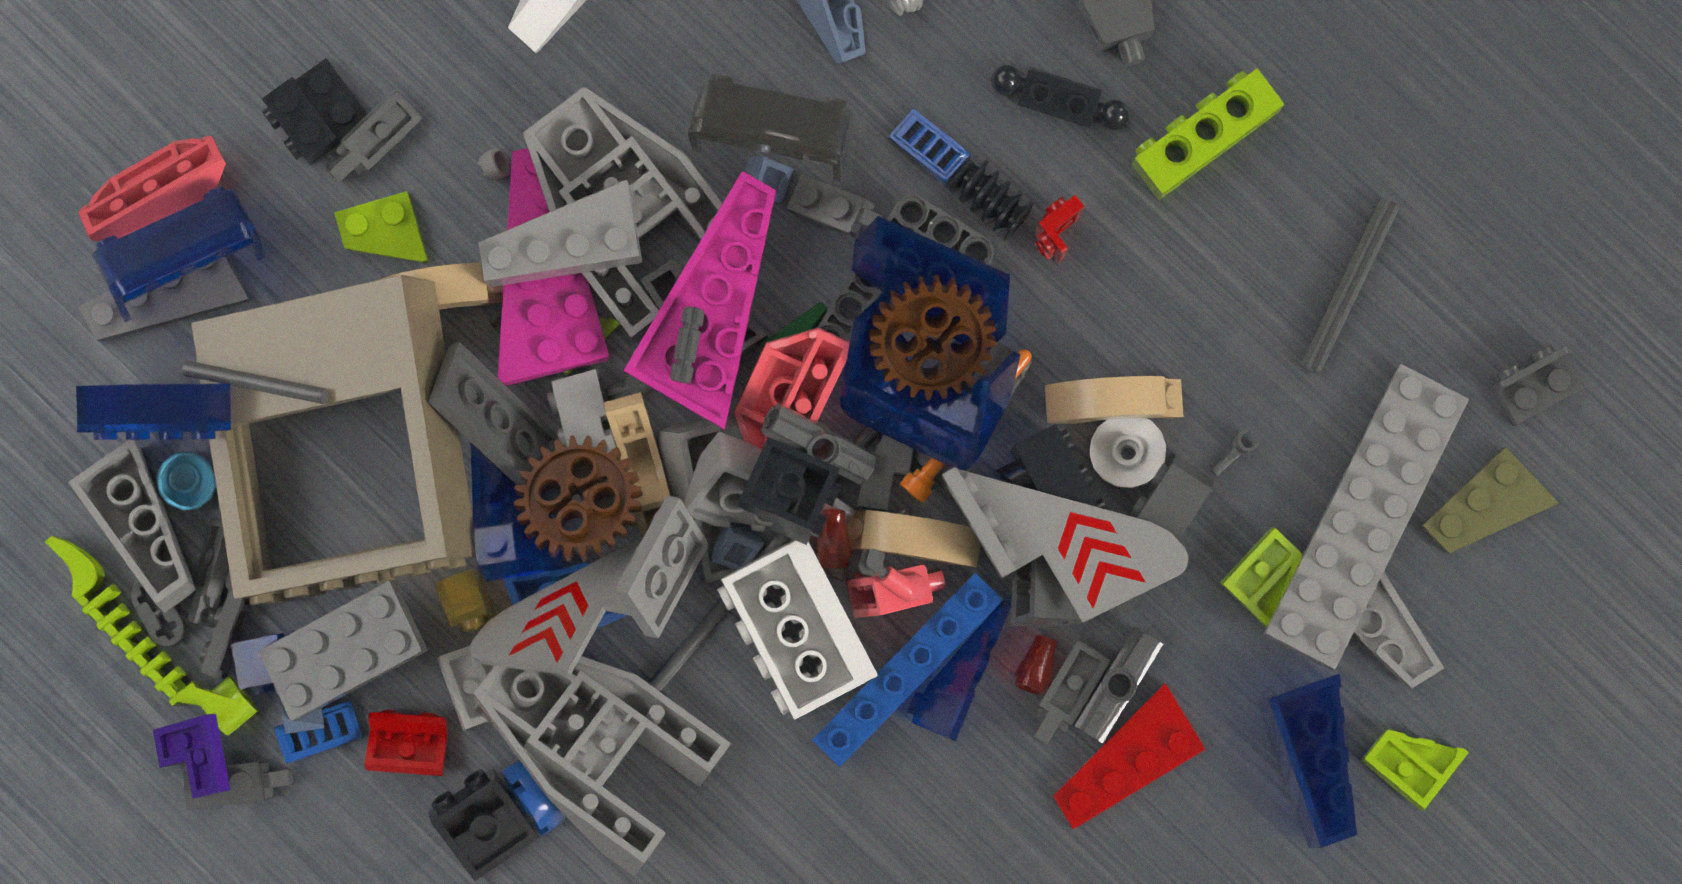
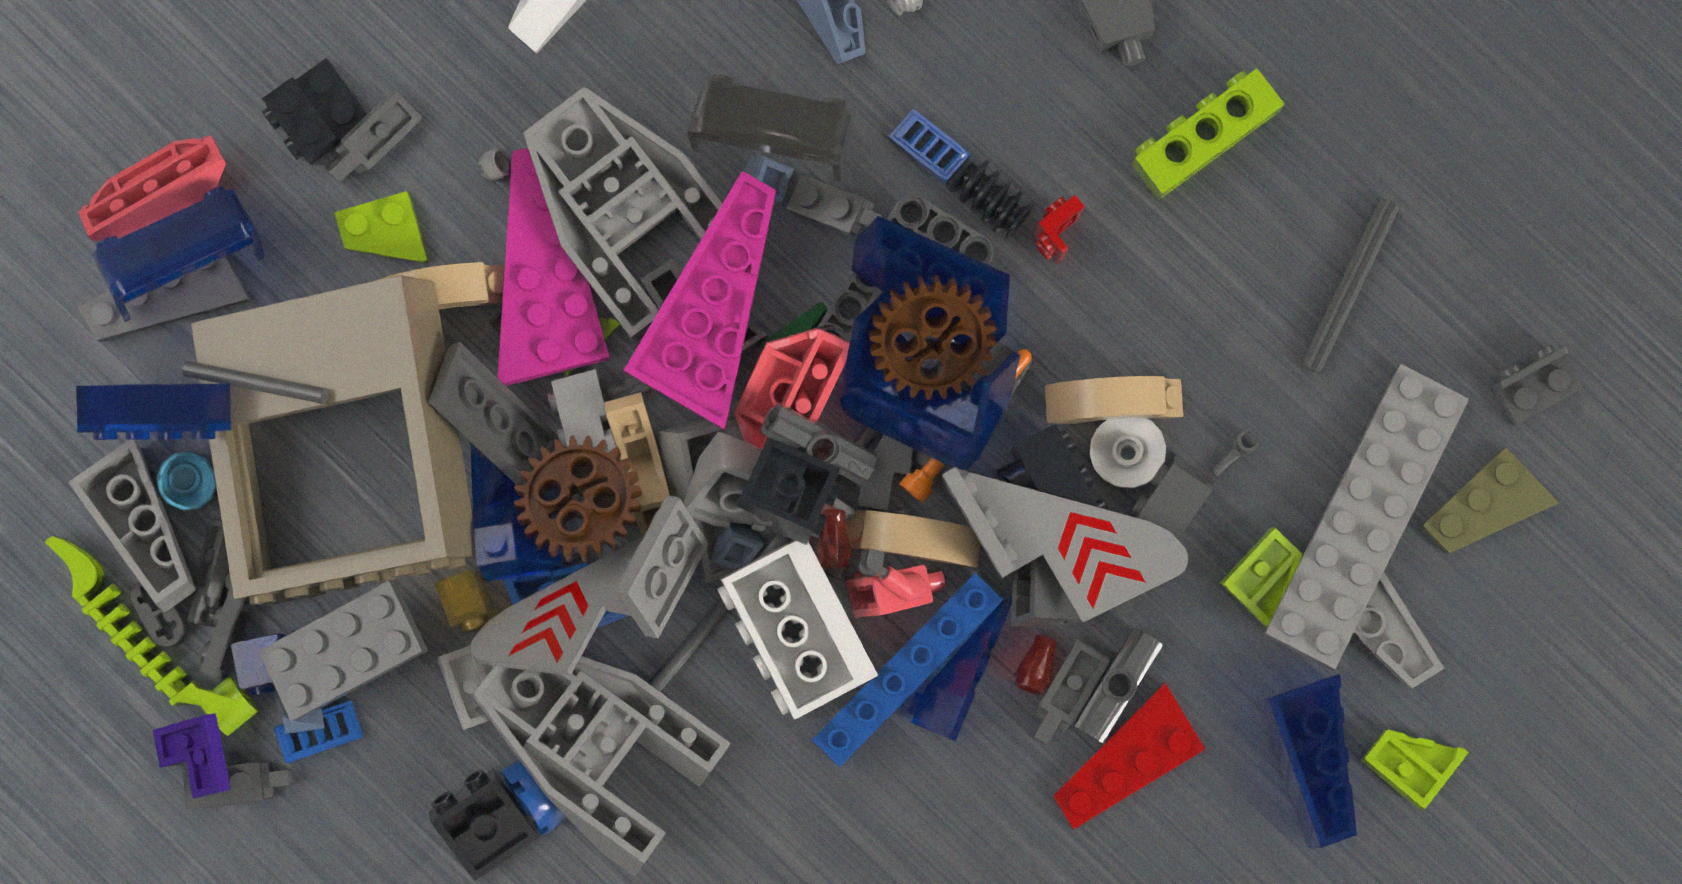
red bracket [364,710,449,776] -> none
light grey wedge [478,180,642,287] -> none
dark grey axle [670,307,704,384] -> none
black plate [991,65,1130,130] -> none

